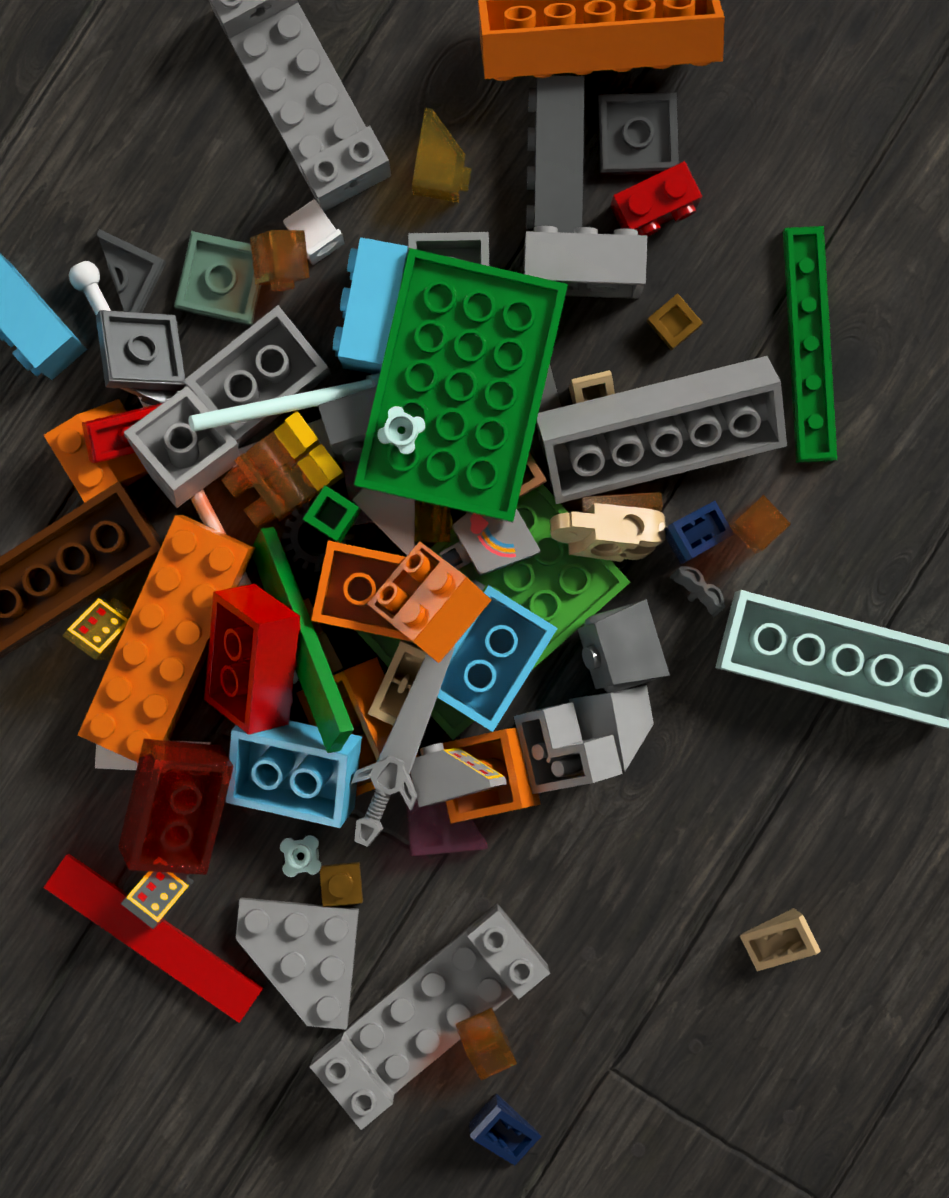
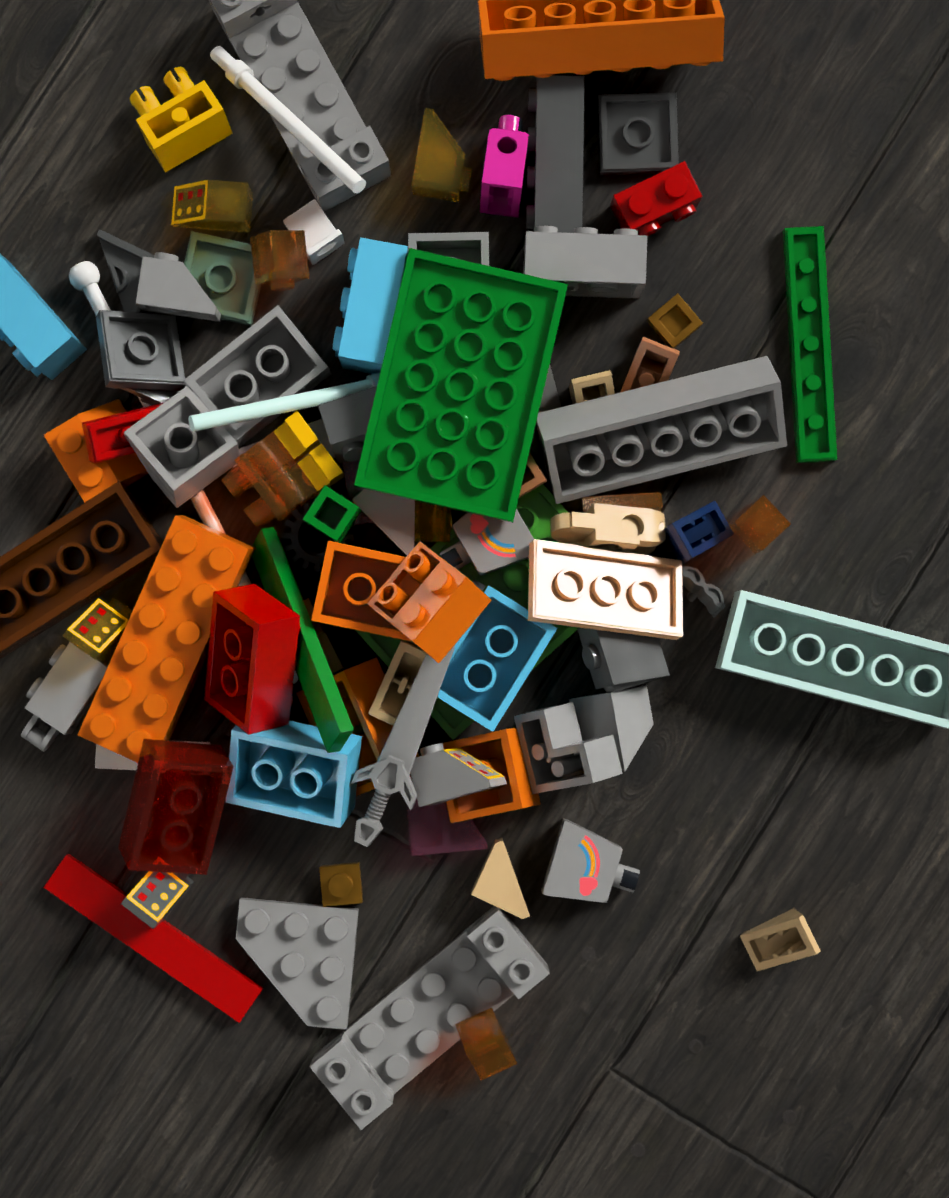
light aqua plate [280,835,322,877] -> none
light aqua plate [377,406,425,454] -> none
dark blue slope [469,1093,542,1166] -> none
none -> light grey brick [21,642,109,752]
none -> yellow brick [129,67,233,173]
none -> light grey slope [136,252,221,322]
none -> clear yellow slope [171,180,253,232]
none -> white bar [210,46,366,194]
none -> tan slope [471,838,530,919]
none -> dark pink torso [480,115,529,218]
none -> tile [528,539,683,640]
none -> light grey torso [541,818,640,903]
none -> nougat slope [620,337,680,392]

